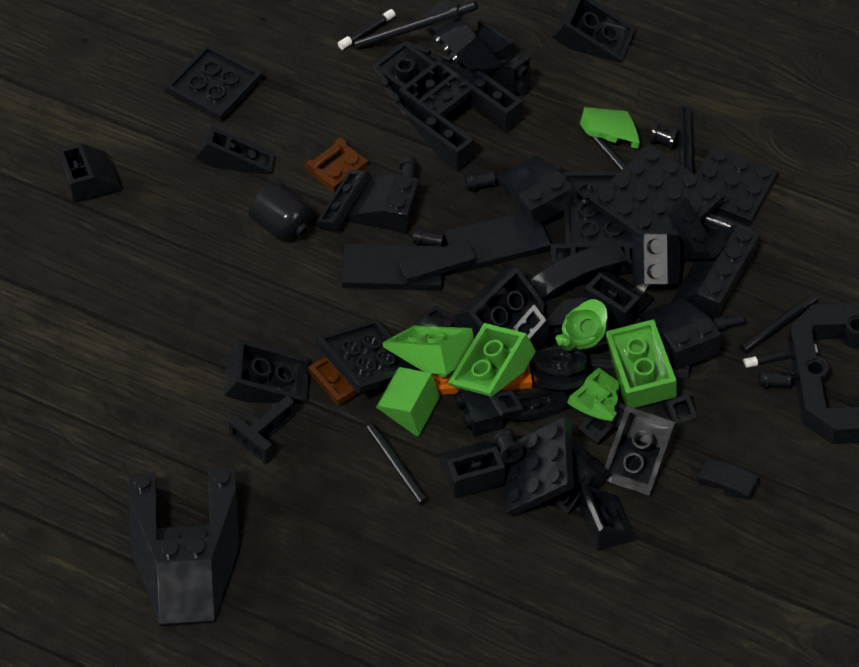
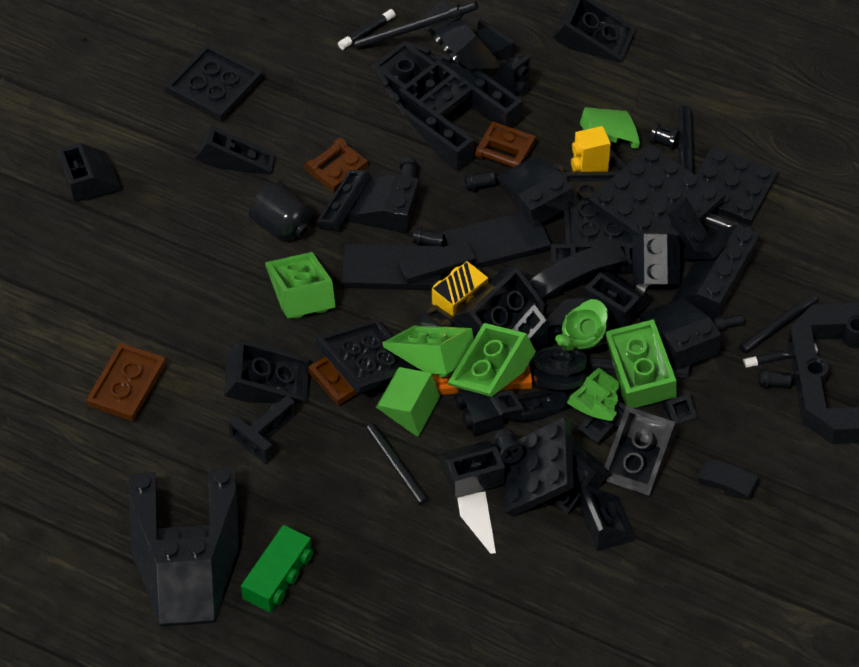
none -> reddish brown plate [86,342,166,422]
none -> green brick [241,525,313,613]
none -> bright green slope [265,252,335,318]
none -> yellow brick [432,261,488,319]
none -> white sticker [457,492,496,554]
none -> reddish brown plate [475,121,536,168]
none -> yellow brick [571,126,611,172]

